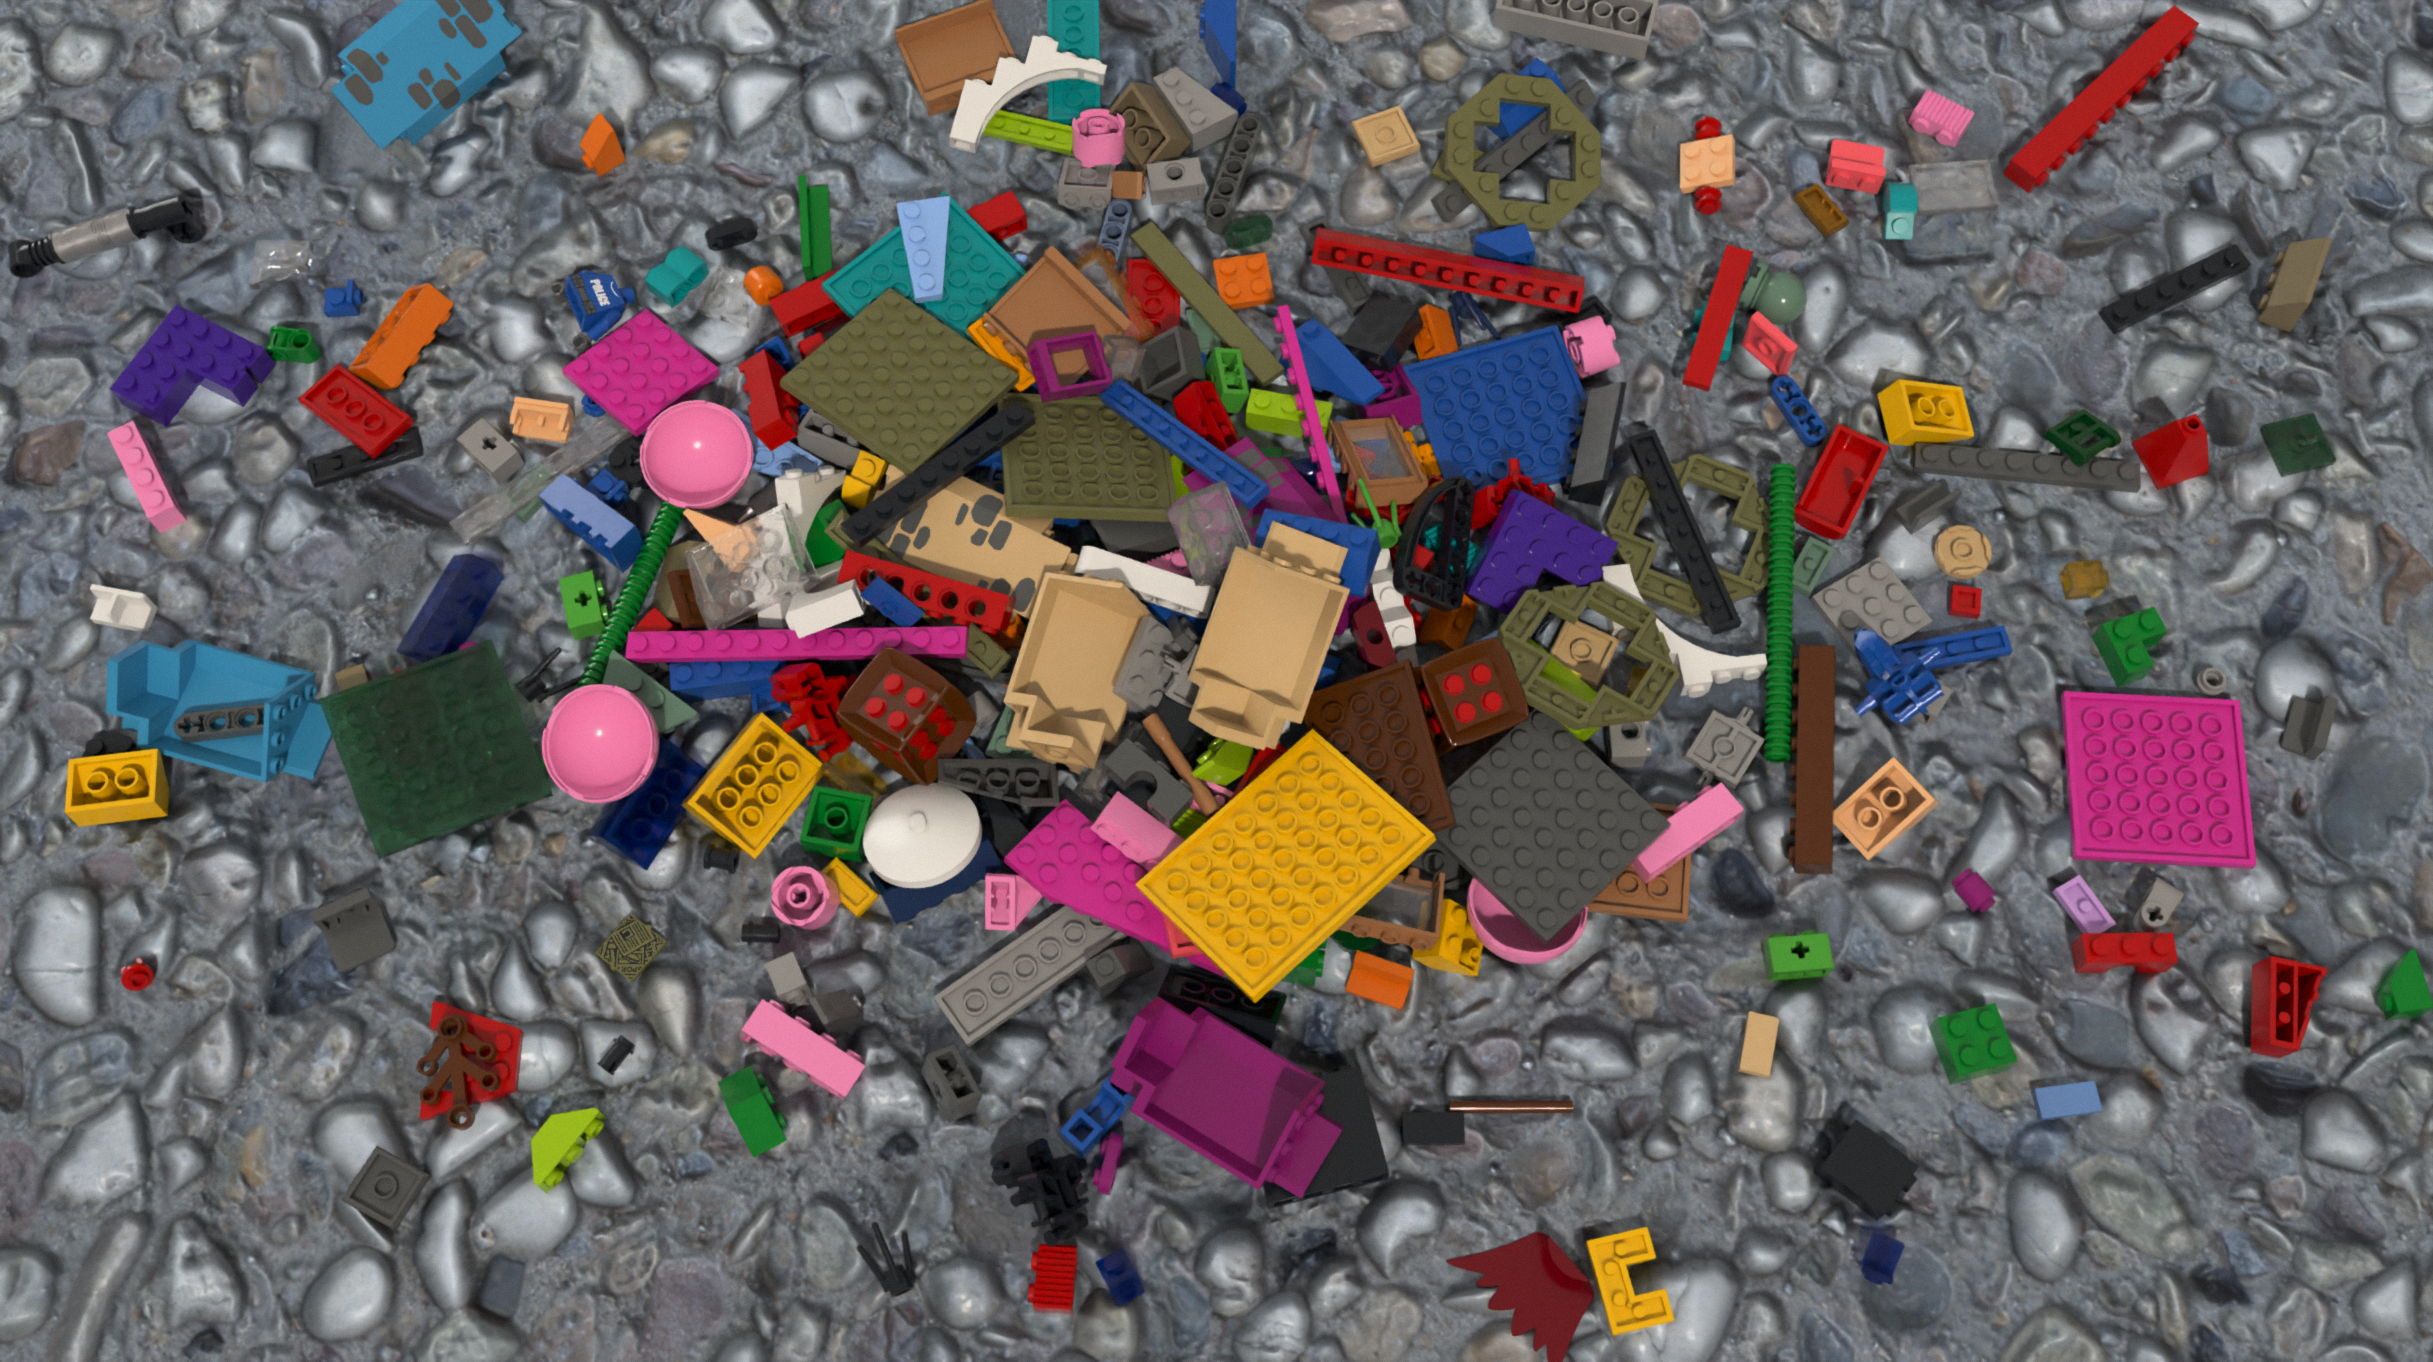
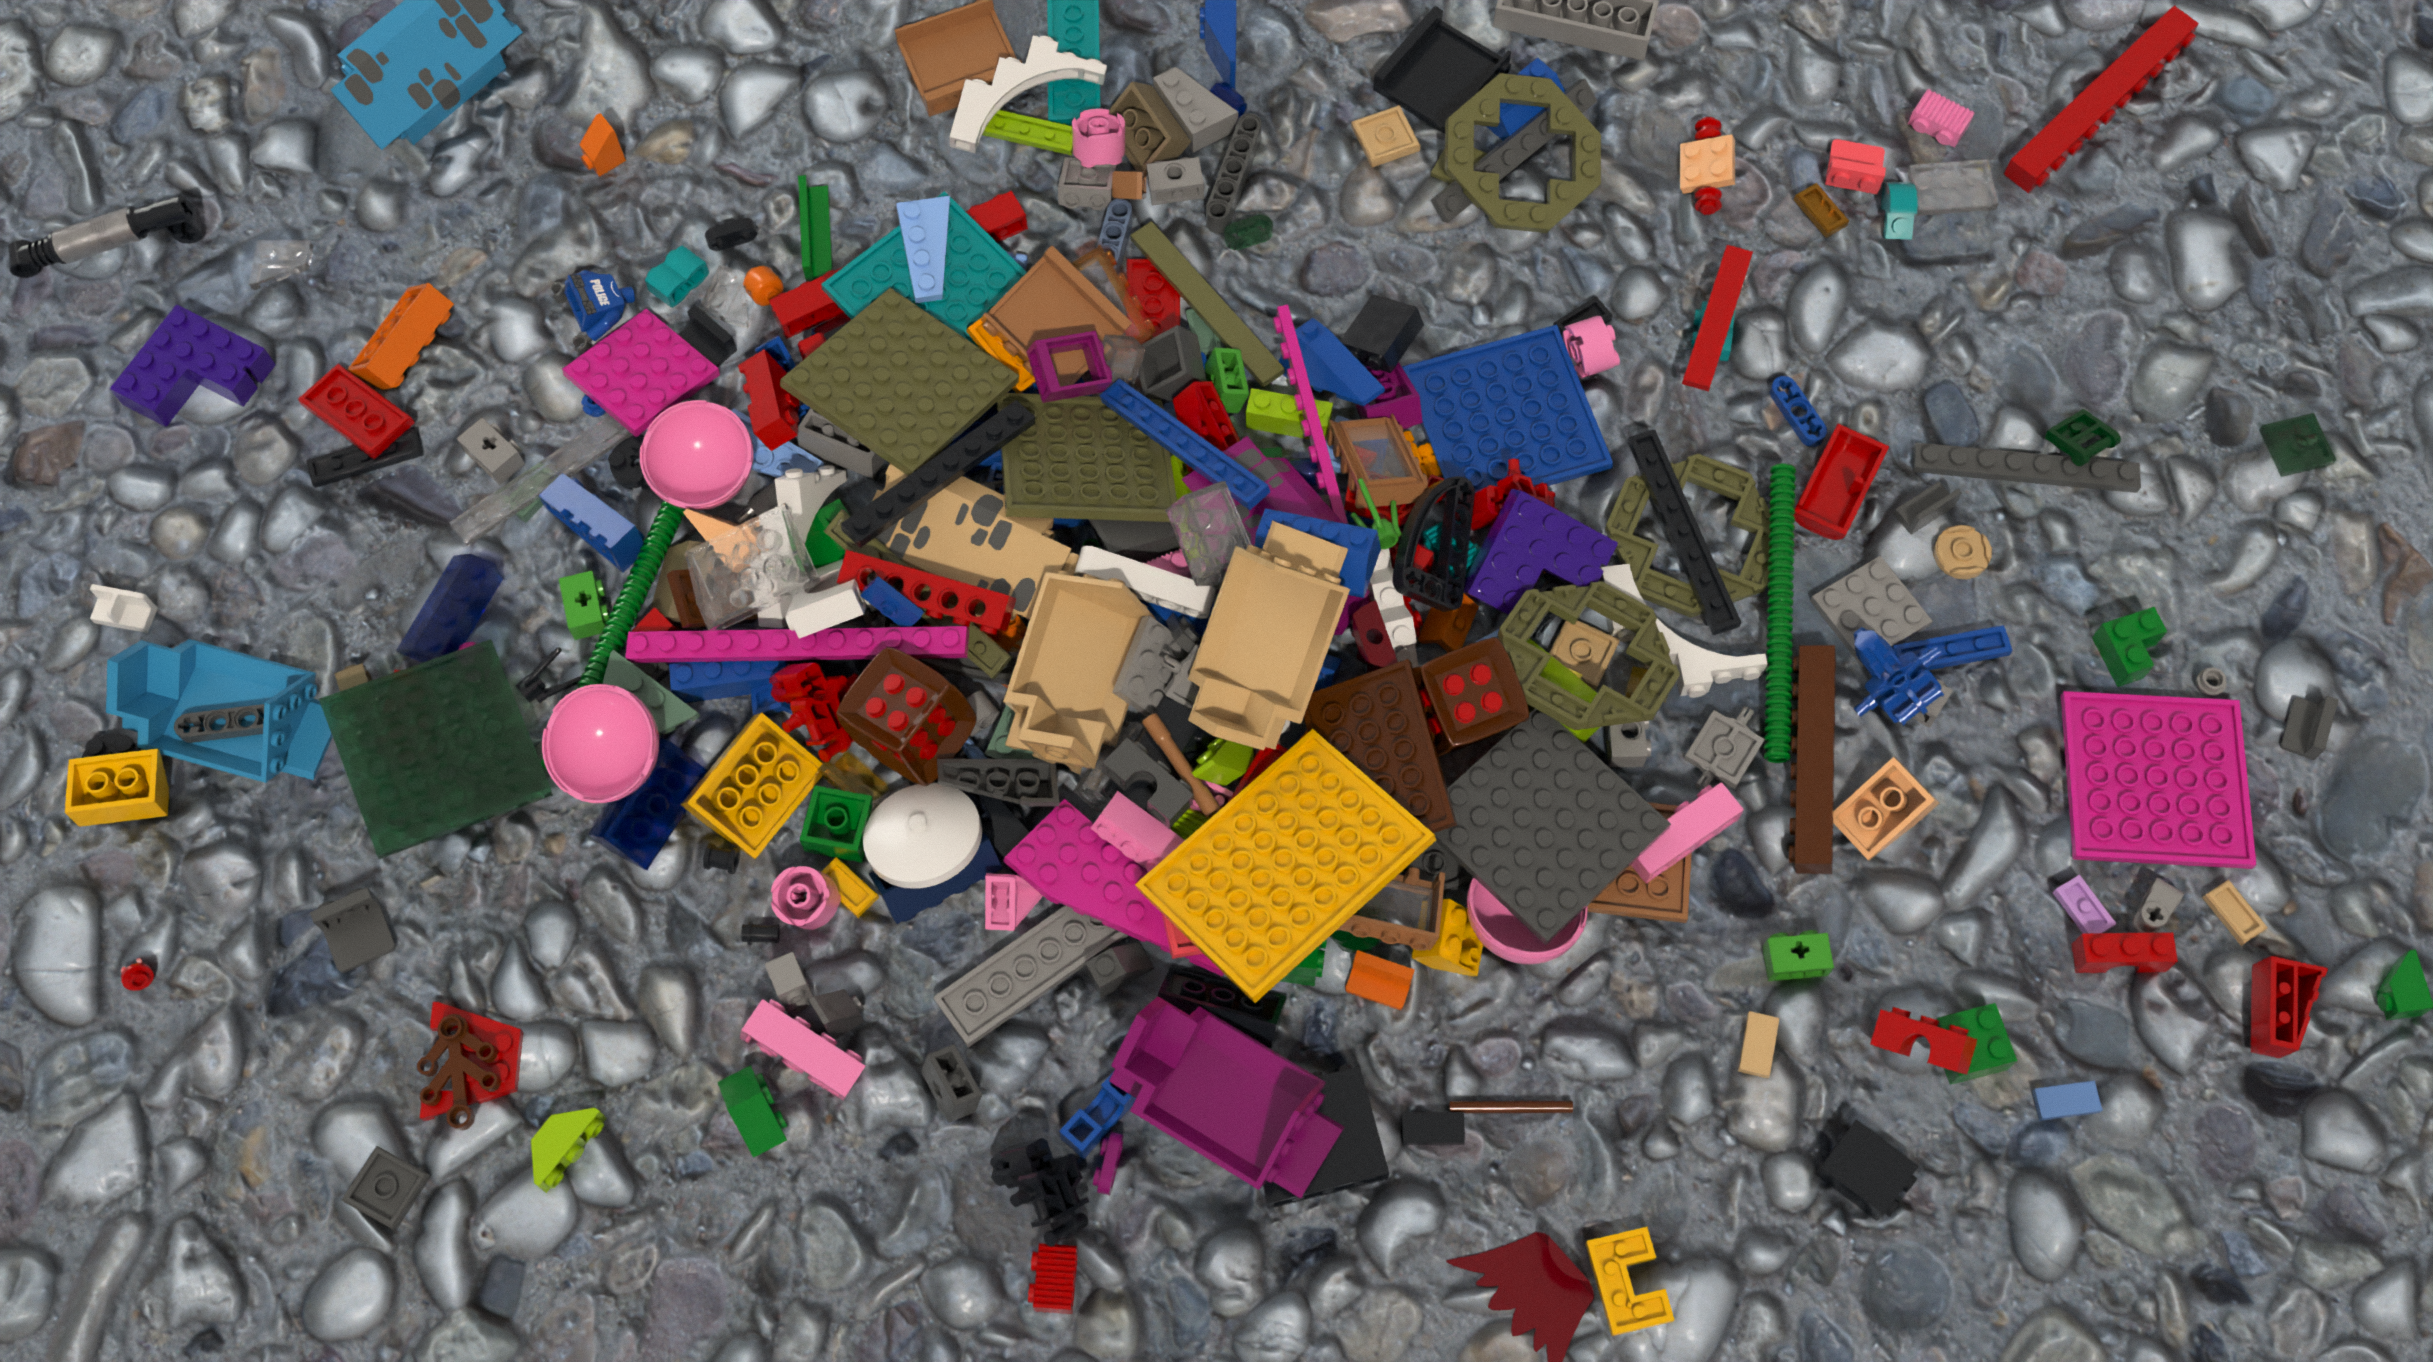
bright pink brick [107,421,187,533] -> none
green piece [264,326,322,364] -> none
blue bracket [324,279,364,317] -> none
light nougat hinge [510,397,575,444] -> none
blue bracket [585,468,630,509] -> none
olive piece [595,913,668,983] -> none
black pin [597,1035,635,1076] -> none
yellow brick [841,450,889,510] -> none
black plant [857,1222,917,1298] -> none
clear blue bracket [1095,1248,1145,1306] -> none
orange plate [1213,252,1275,310] -> none
dark grey plate [1300,217,1375,314] -> none
red brick [1311,228,1585,313] -> none
orange panel [1414,304,1459,361] -> none
dark blue plant [1448,291,1501,346] -> none
blue slope [1472,224,1536,266] -> none
black slope [1564,382,1627,507] -> none
sand green tile [1736,260,1807,325] -> none
coral tile [1741,311,1798,377] -> none
sand green plate [1792,536,1835,598] -> none
clear blue bracket [1859,1230,1905,1285] -> none
yellow slope [1877,379,1974,446] -> none
red tile [1949,585,1982,619] -> none
magenta brick [1951,868,1997,913] -> none
clear yellow brick [2059,560,2109,600] -> none
black plate [2098,244,2251,334] -> none
red slope [2132,414,2209,490] -> none
dark tan slope [2257,237,2332,332] -> none
none -> black panel [678,305,737,367]
none -> black panel [1373,6,1512,134]
none -> red arch [1870,1007,1978,1075]
none -> tan tile [2202,879,2268,946]

